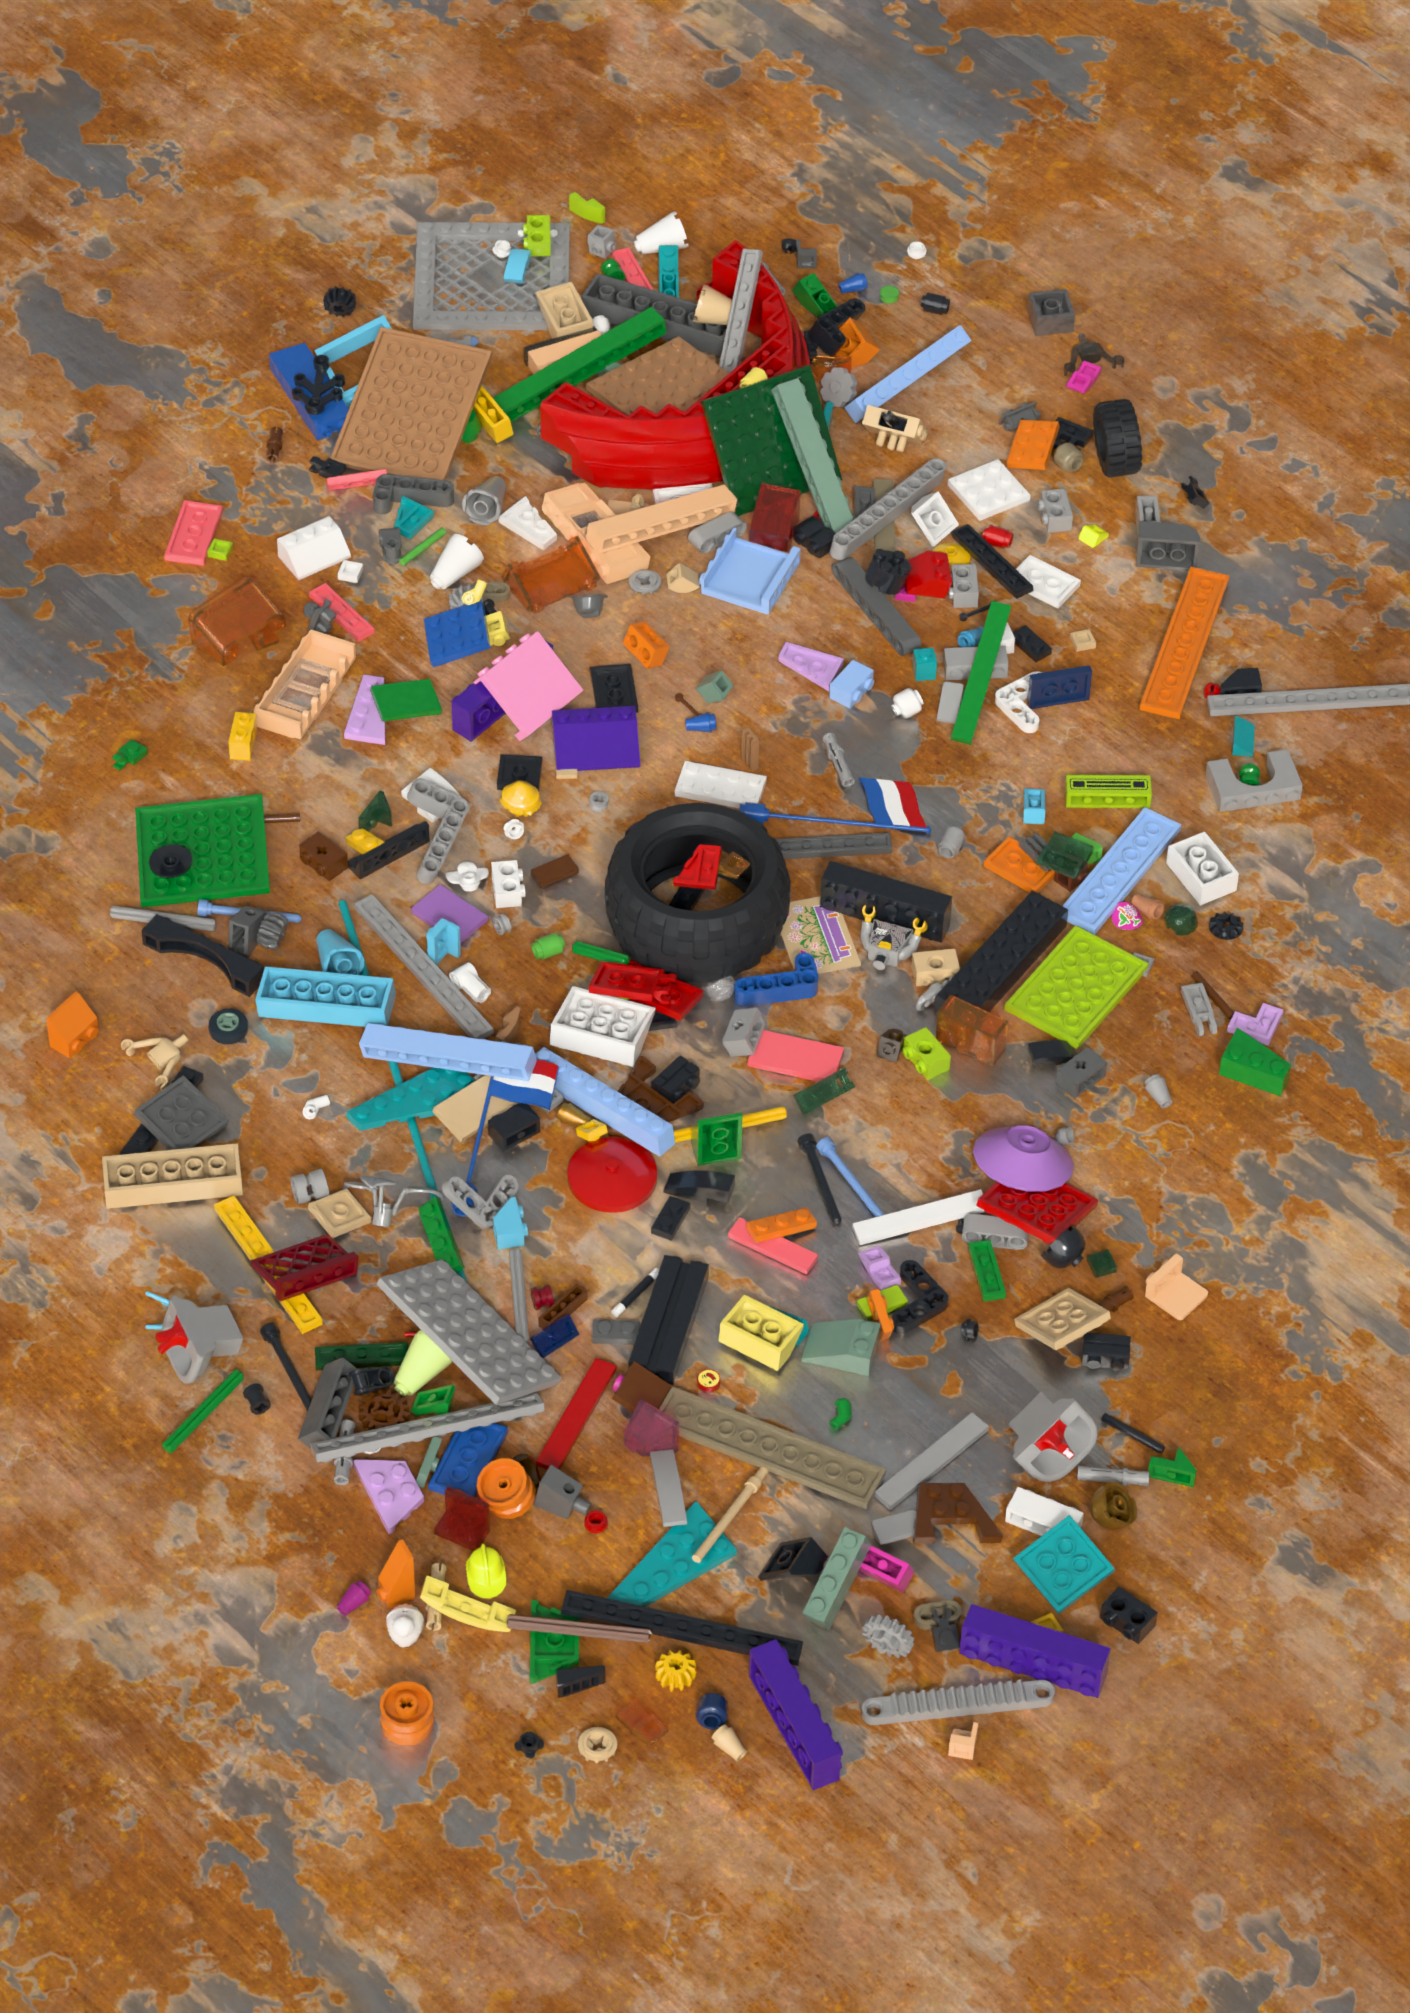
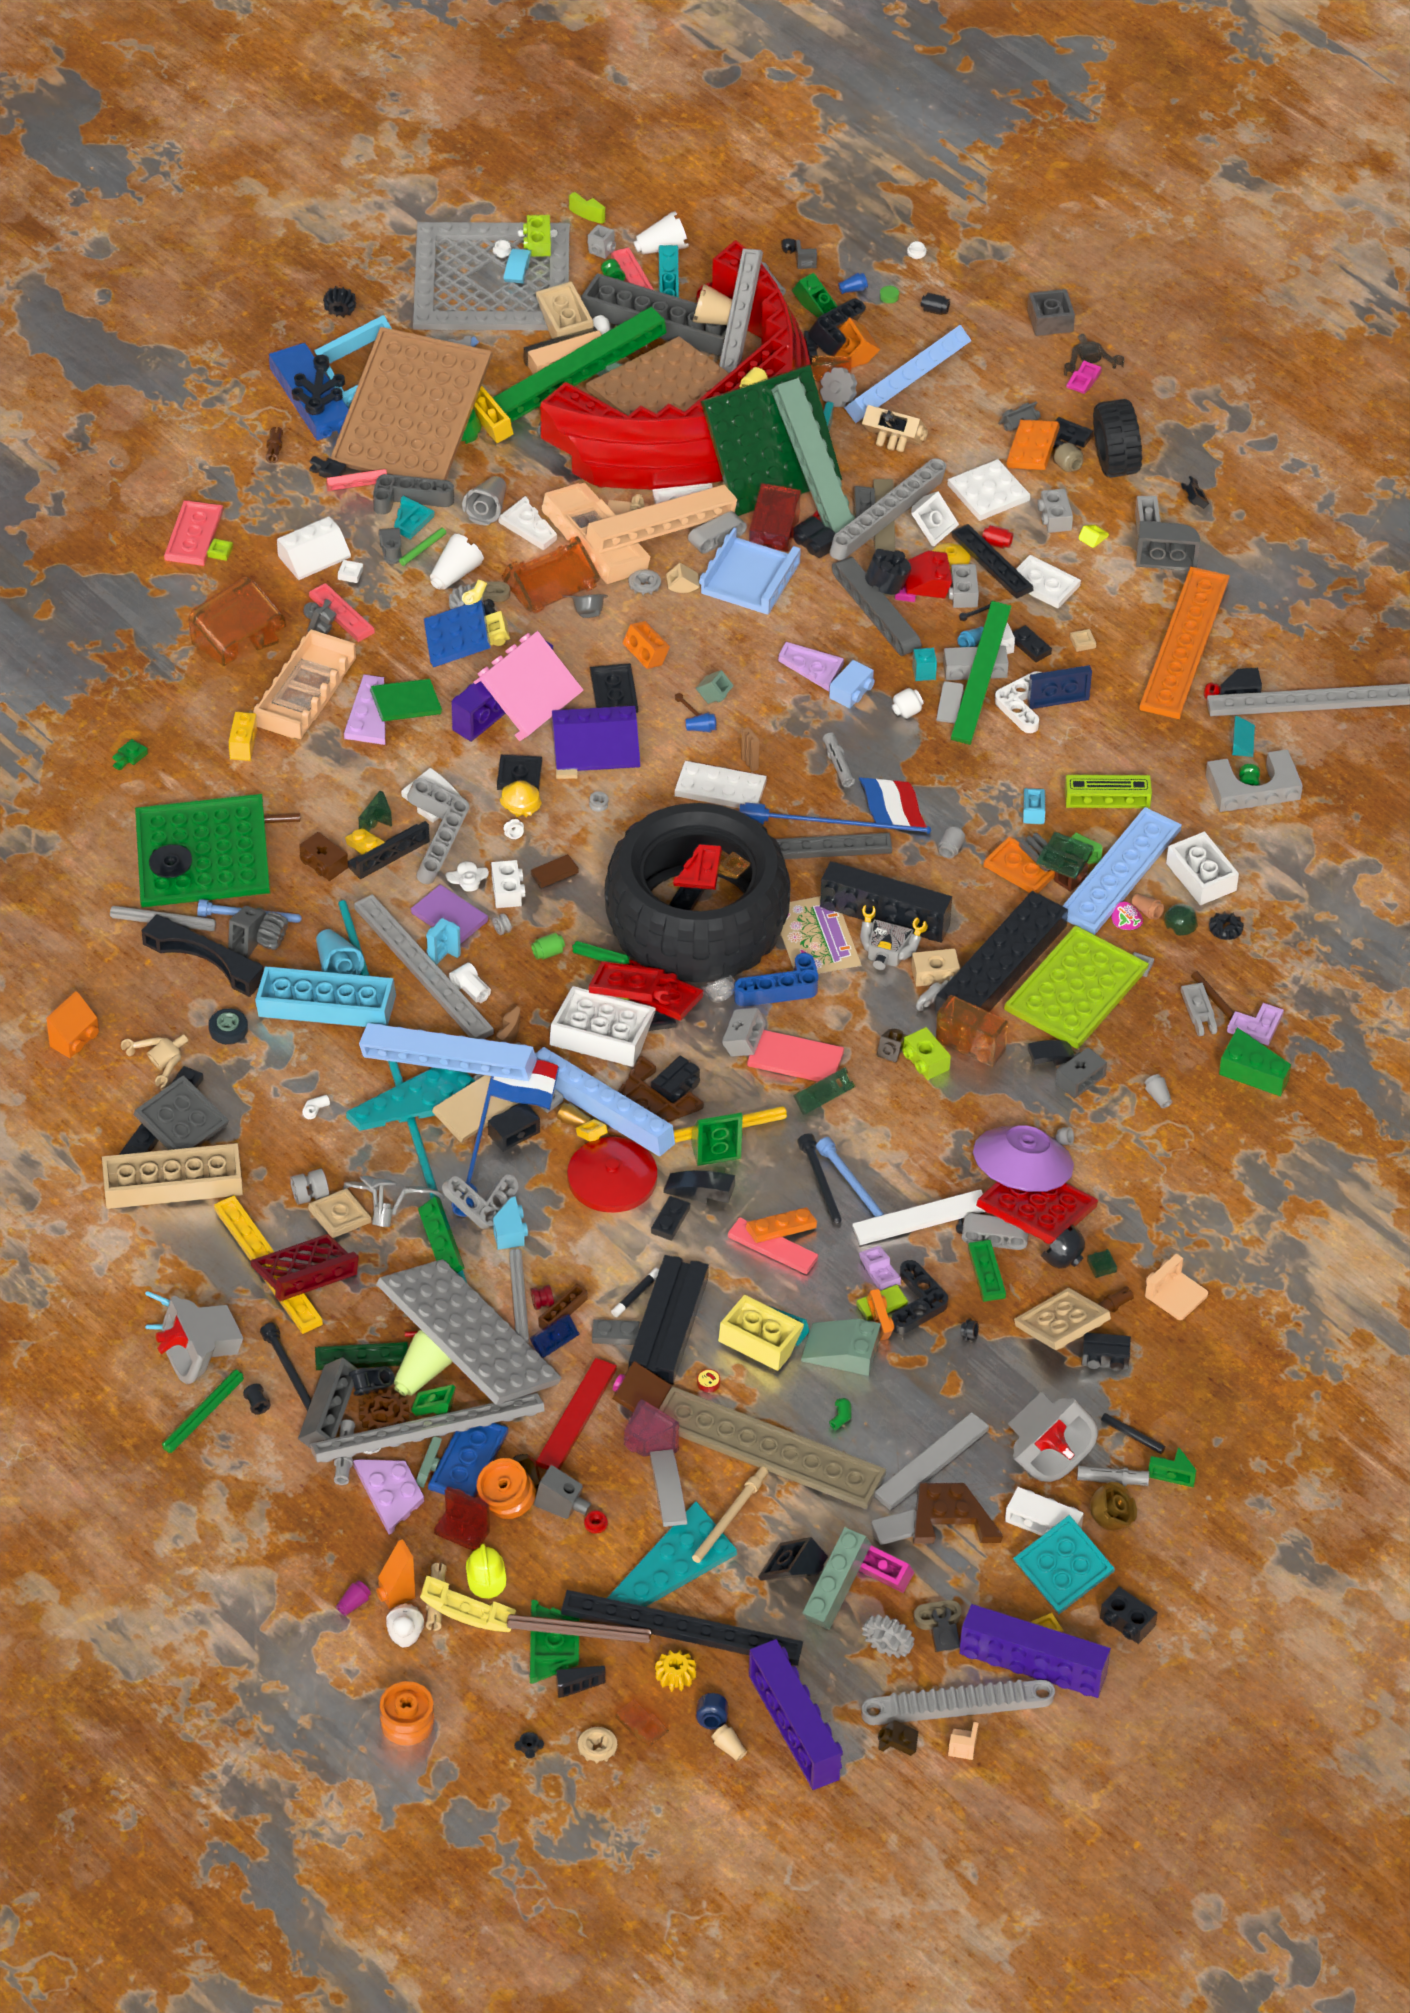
none -> dark brown bracket [878,1720,919,1756]

